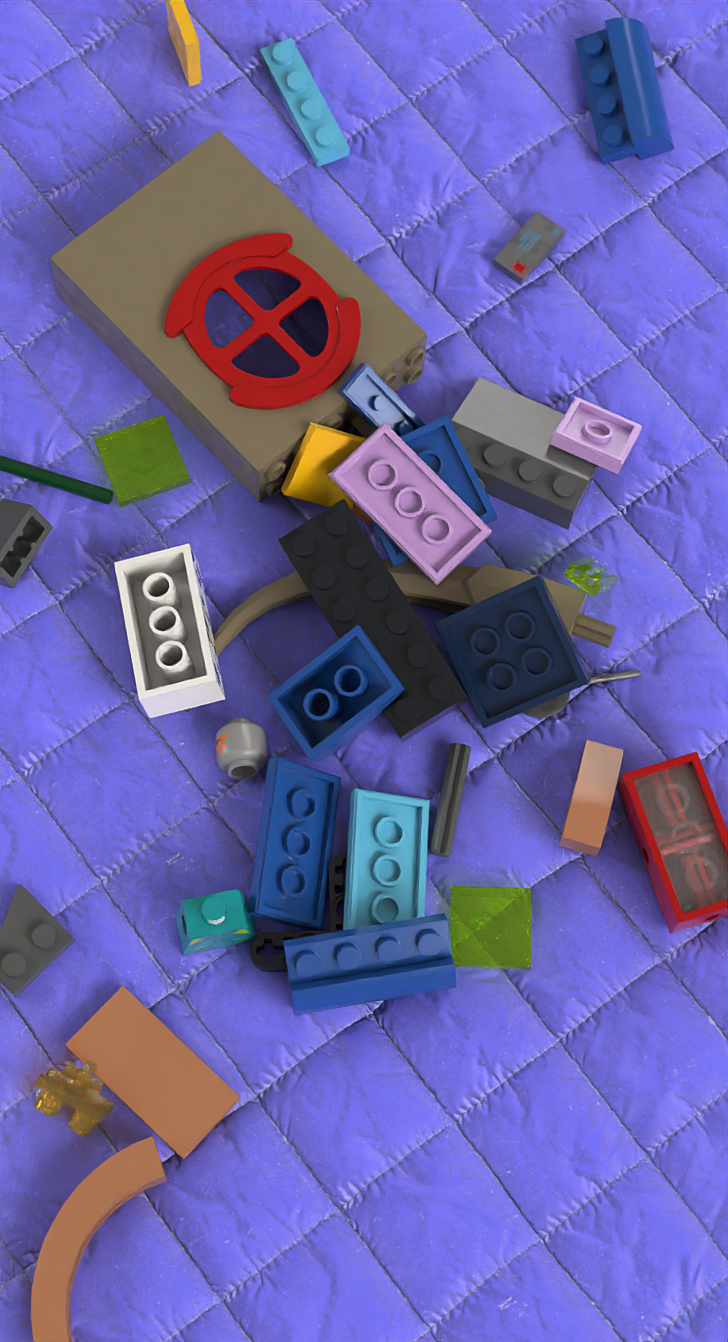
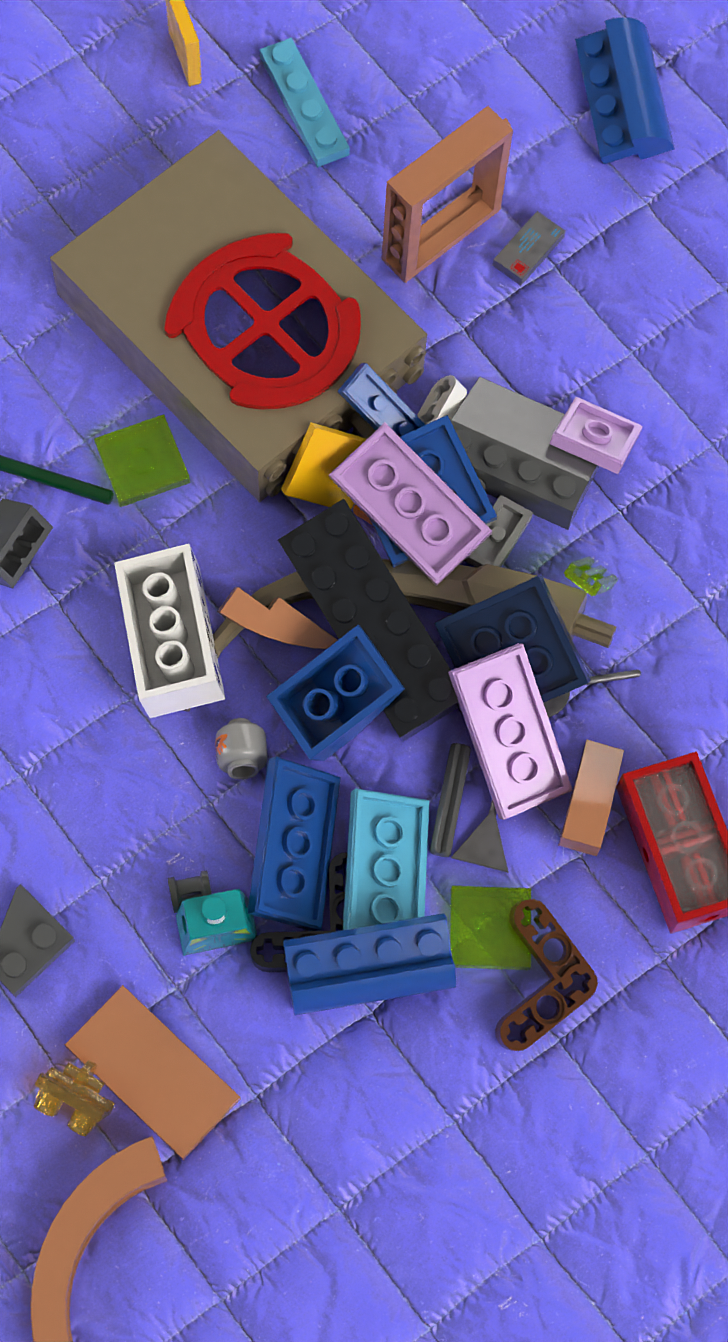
none -> dark grey bush [167,870,212,913]
none -> nougat slope [217,587,338,649]
none -> nougat window [381,106,513,283]
none -> white beam [417,375,467,425]
none -> lavender tile [448,643,573,820]
none -> flat silver piece [451,800,508,873]
none -> light grey plate [464,495,533,568]
none -> reddish brown beam [495,899,598,1051]

